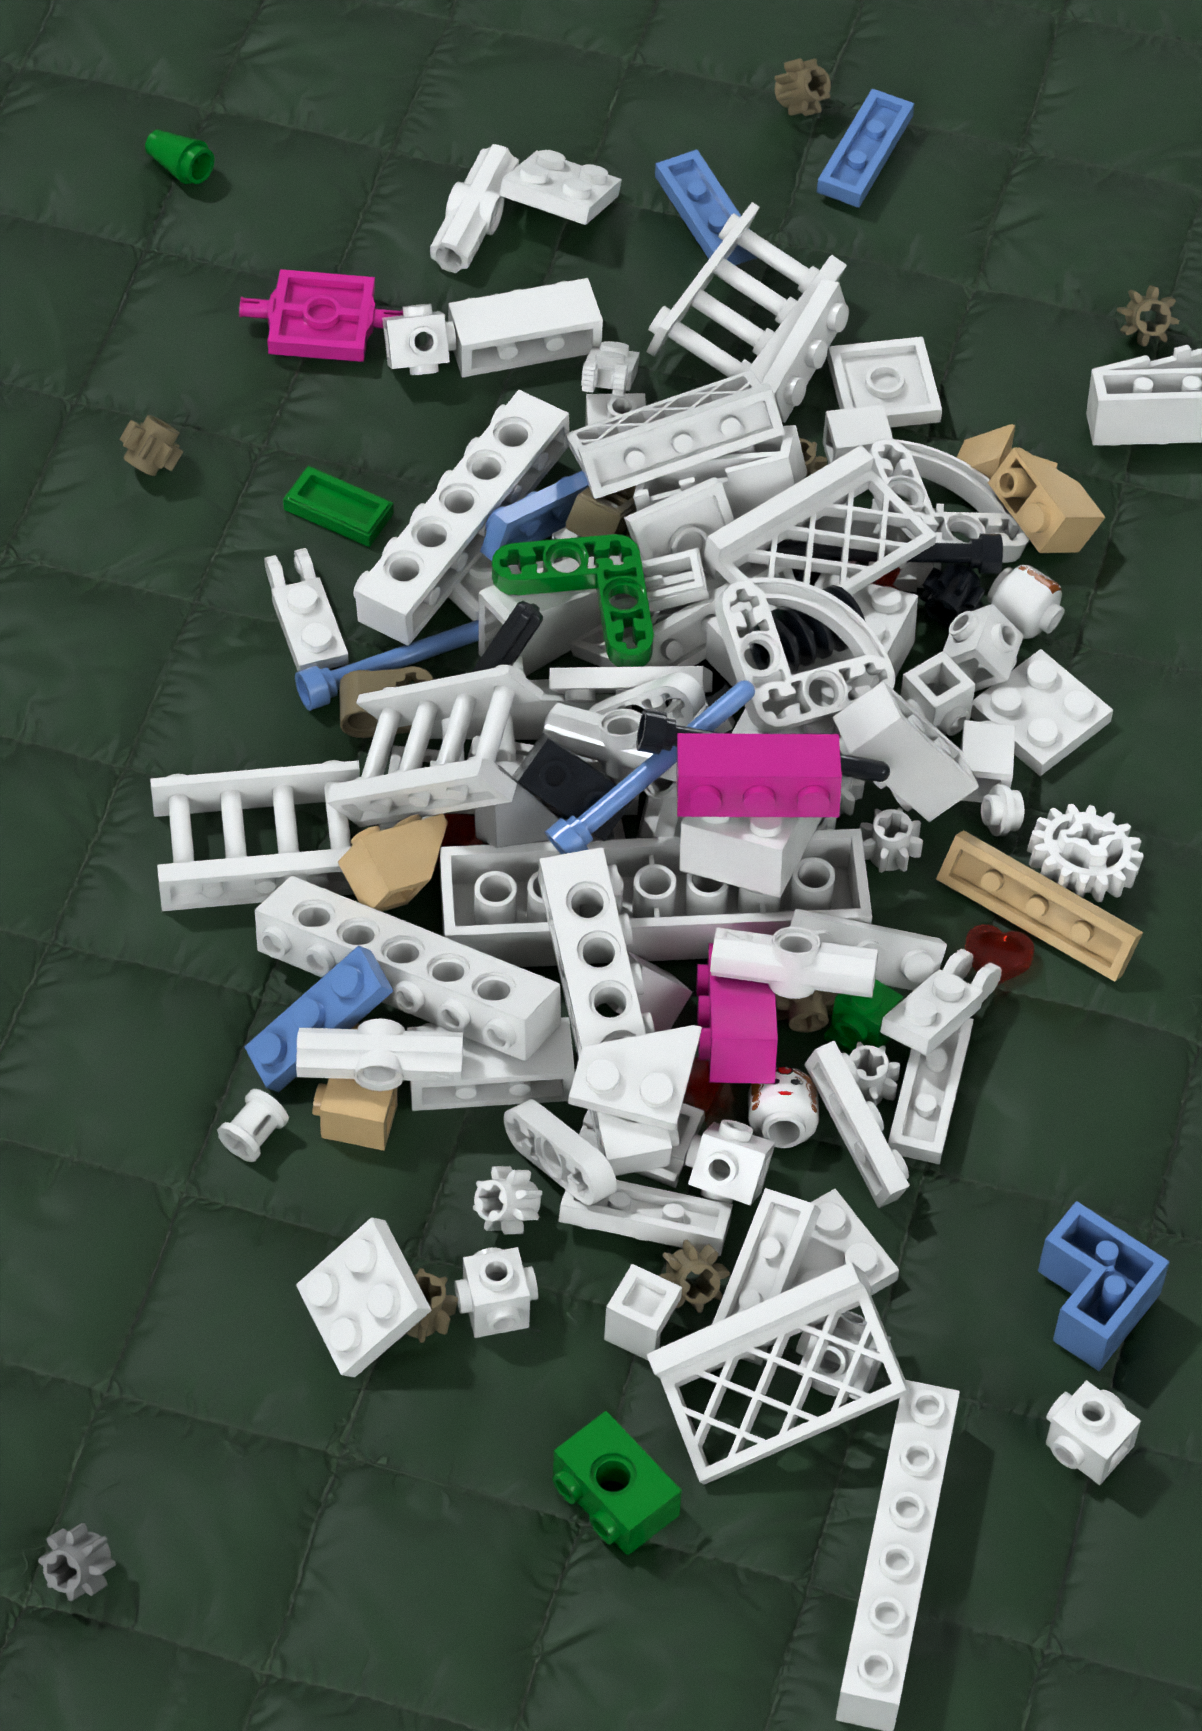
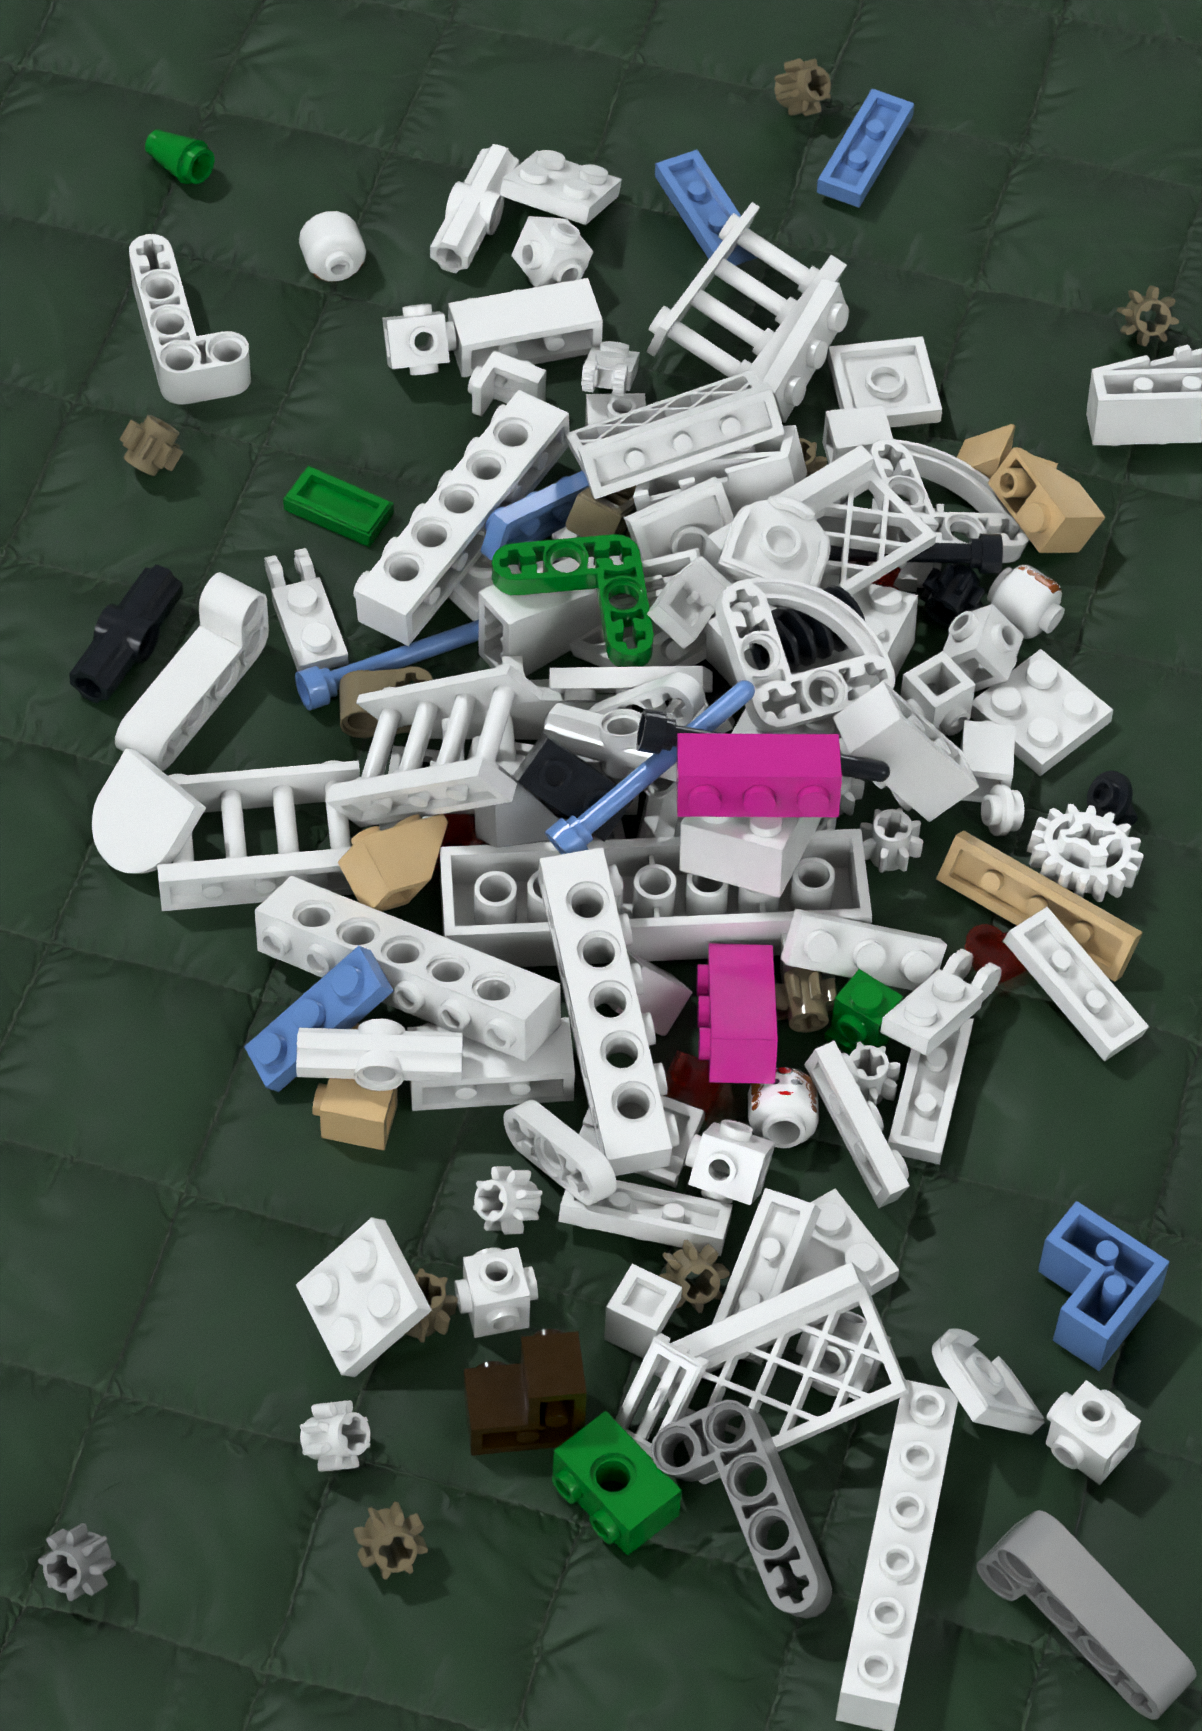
white bush [217,1089,289,1162] -> none
dark pink plate [239,269,403,362] -> none
black axle [472,601,543,672] -> none
white wing [568,1025,702,1131] -> none
white piece [710,927,879,999] -> none
none -> black piece [69,564,183,704]
none -> white tile [92,749,206,874]
none -> white beam [115,572,269,771]
none -> white beam [129,234,251,405]
none -> white head [299,211,366,282]
none -> white gear [300,1400,370,1472]
none -> dark tan gear [353,1501,428,1579]
none -> dark brown brick [464,1329,587,1456]
none -> white bracket [468,351,546,417]
none -> white brick [511,216,593,287]
none -> white tile [615,1333,710,1458]
none -> white bracket [647,556,731,649]
none -> light grey beam [651,1399,832,1618]
none -> white tile [715,495,831,588]
none -> white tile [932,1328,1045,1435]
none -> light grey beam [976,1510,1197,1720]
none -> white plate [1003,907,1149,1061]
none -> black plate [1087,770,1138,826]

